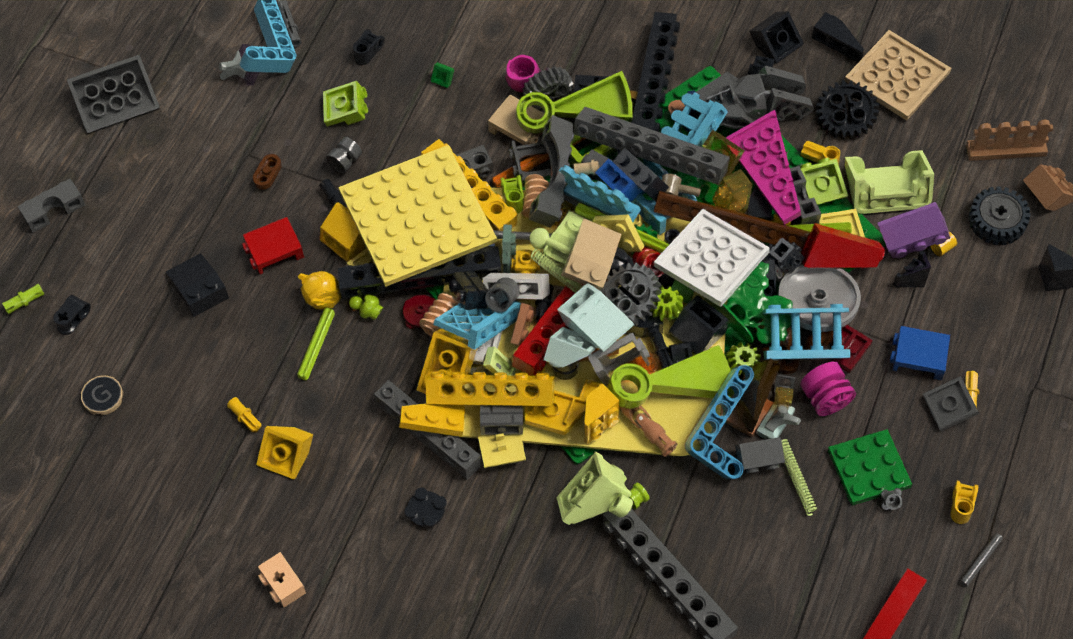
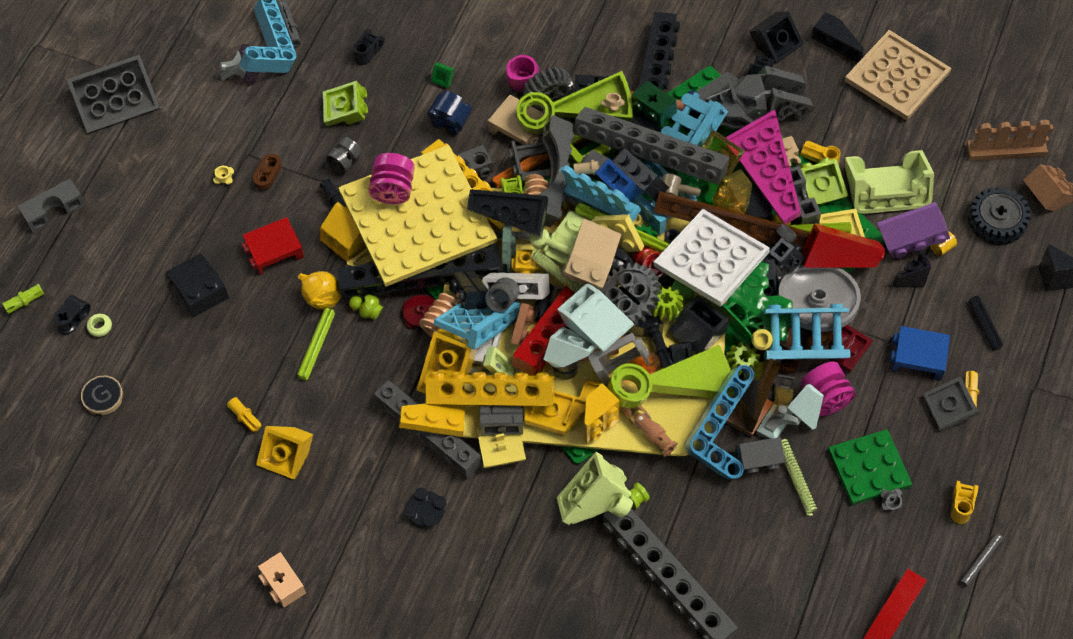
black gear [816,80,879,140] -> none
none -> yellowish green piece [86,314,112,337]
none -> light yellow plate [213,166,234,184]
none -> dark pink wheel [368,153,415,205]
none -> dark blue brick [428,91,472,135]
none -> black wing [467,189,549,237]
none -> tan plate [601,93,624,111]
none -> dark green brick [632,80,677,126]
none -> light yellow plate [752,329,773,350]
none -> dark grey tile [776,224,797,243]
none -> tan plate [782,136,801,168]
none -> light aqua slope [787,384,824,429]
none -> black axle [969,295,1003,350]

